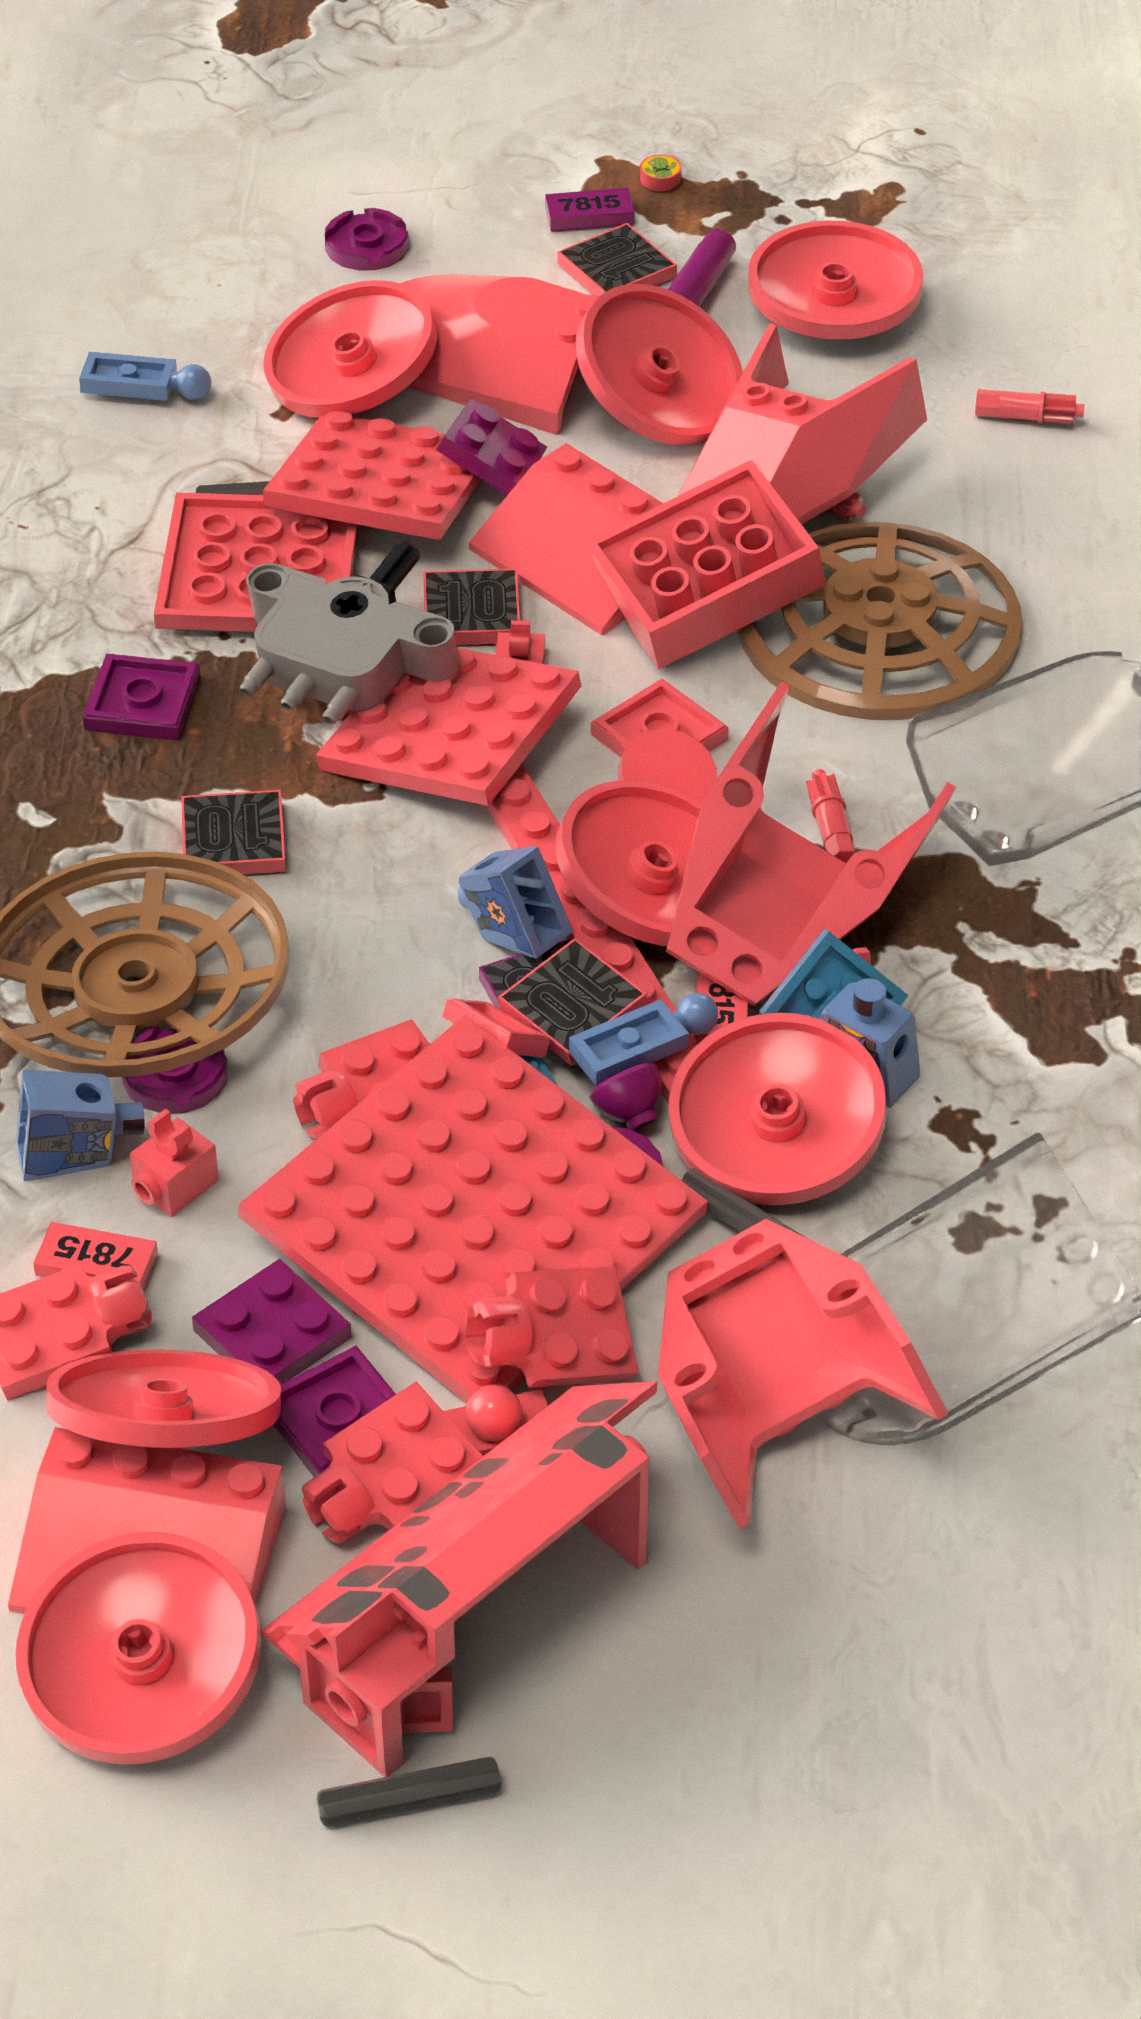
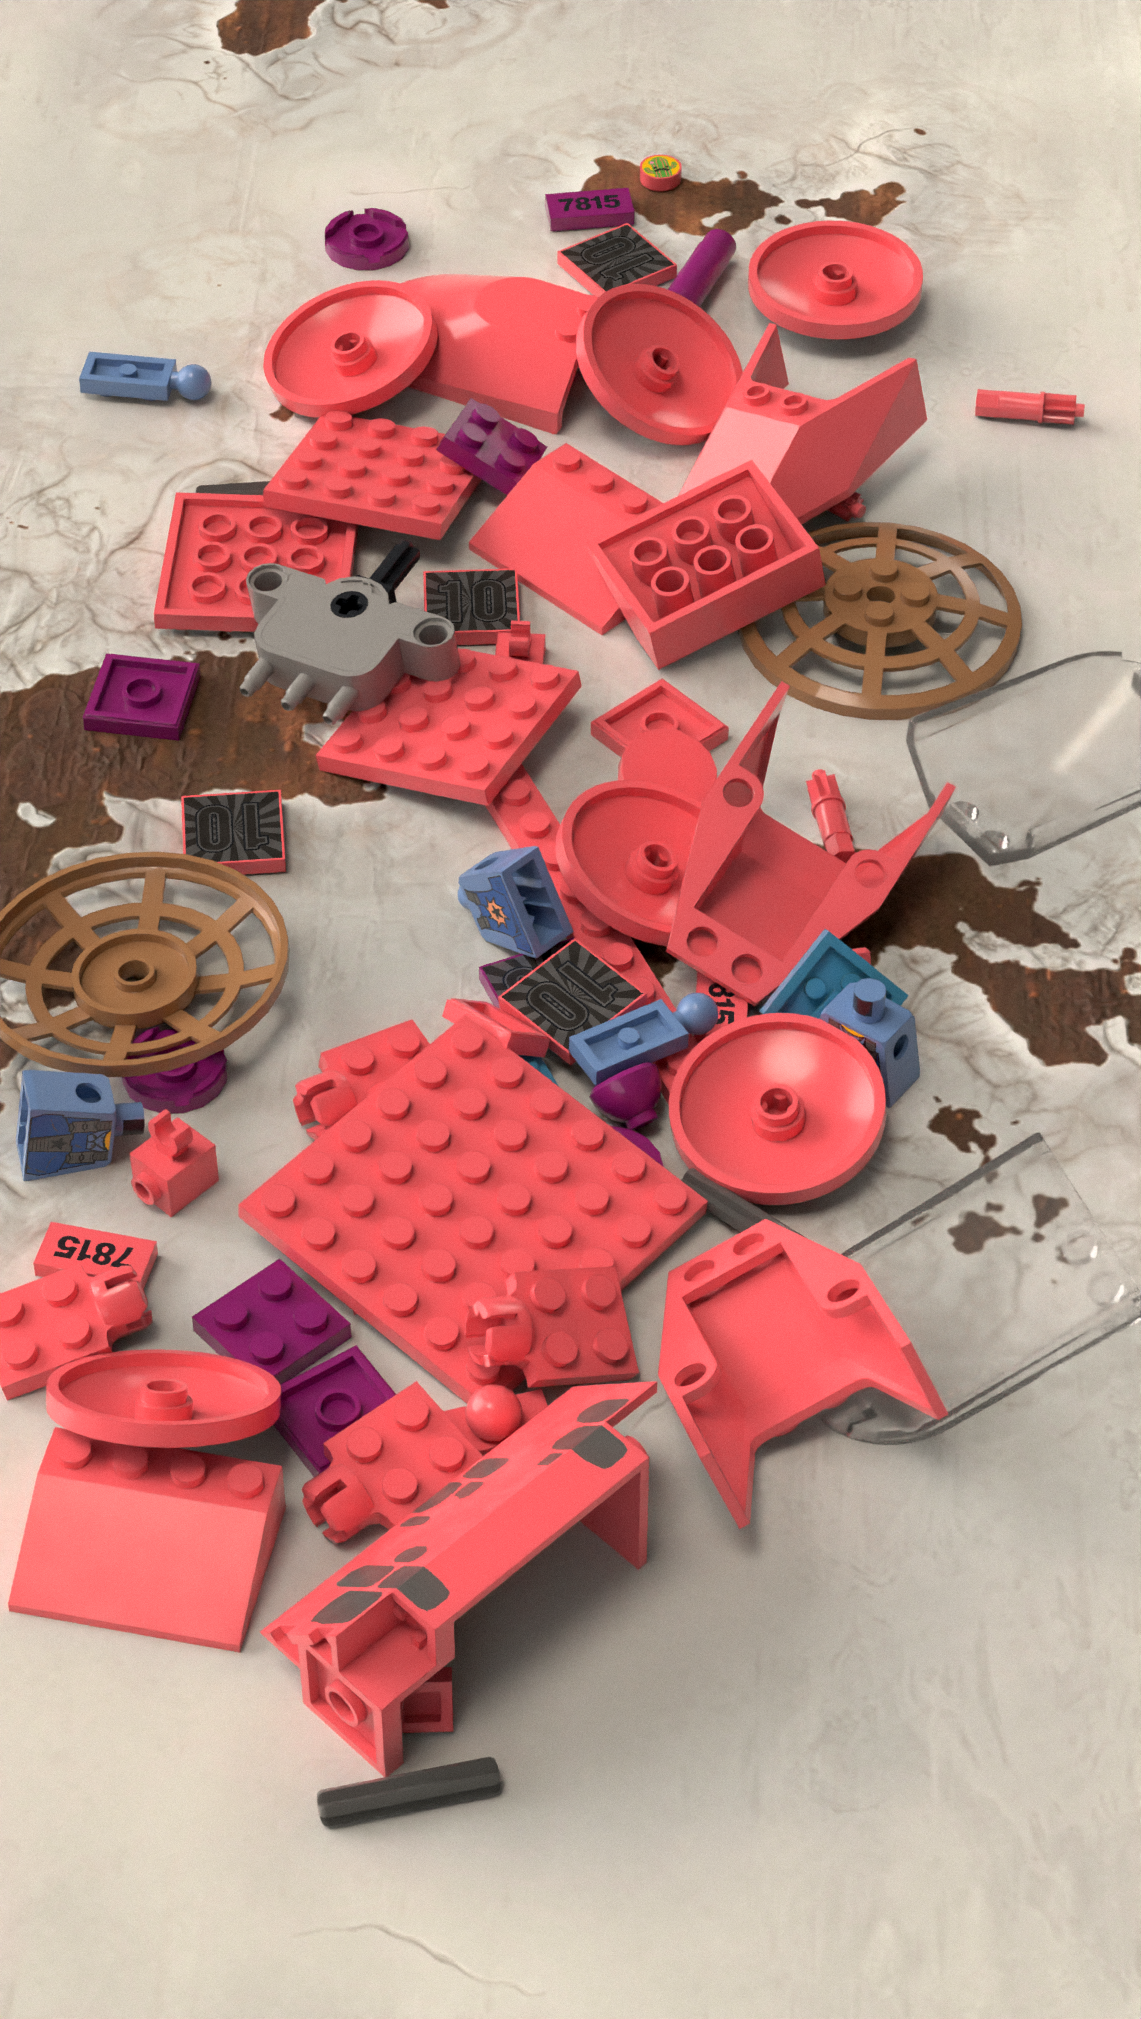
coral dish [15,1532,261,1765] -> none

